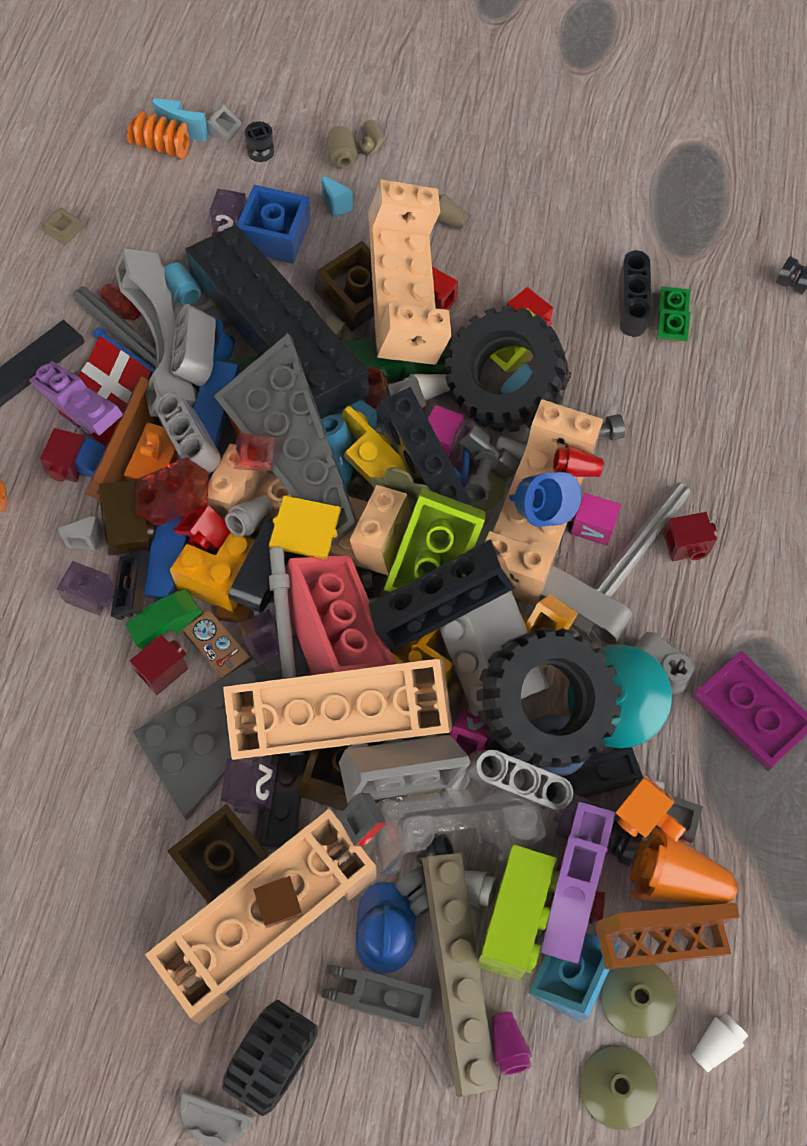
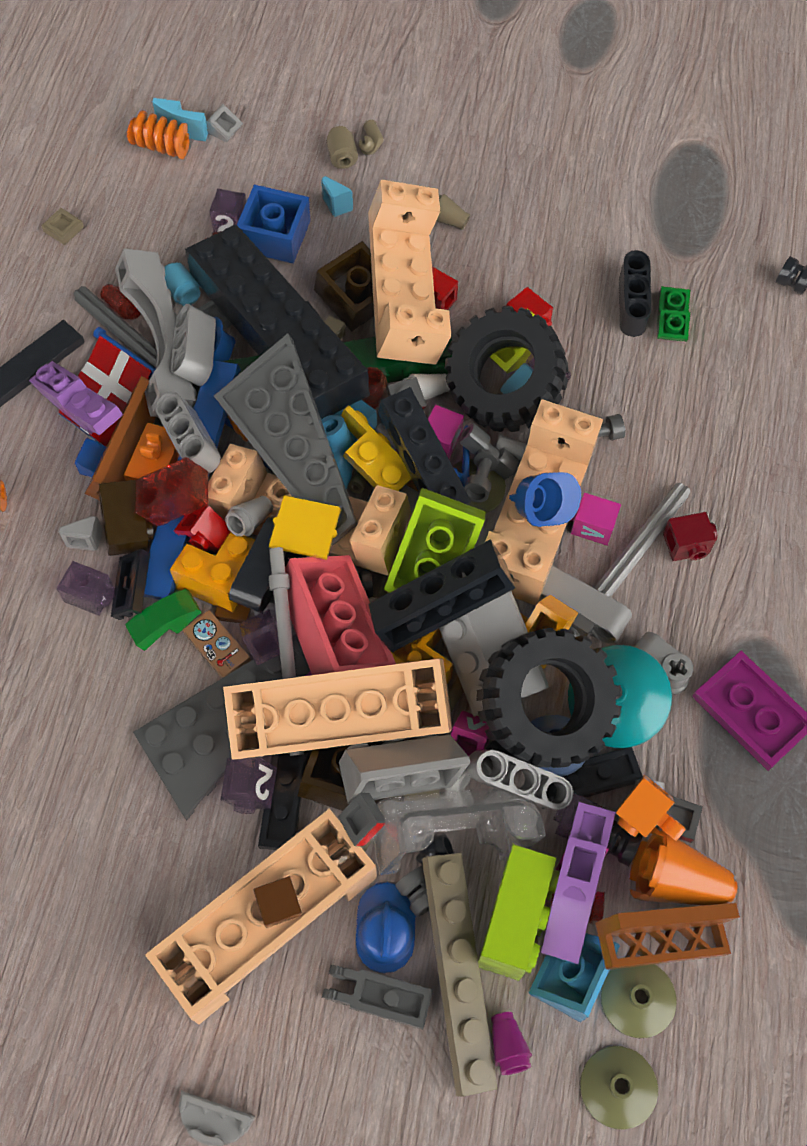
dark red brick [39,428,85,483] -> none
dark red brick [129,634,188,695] -> none
dark brown brick [167,804,269,904] -> none
black tyre [222,999,318,1117] -> none
clear red slope [234,433,275,471] -> none
black wheel [244,121,275,162] -> none
olive plate [369,467,430,512] -> none
white cone [464,870,496,908] -> none
red cone [553,445,604,477] -> none
white cone [691,1013,748,1072] -> none

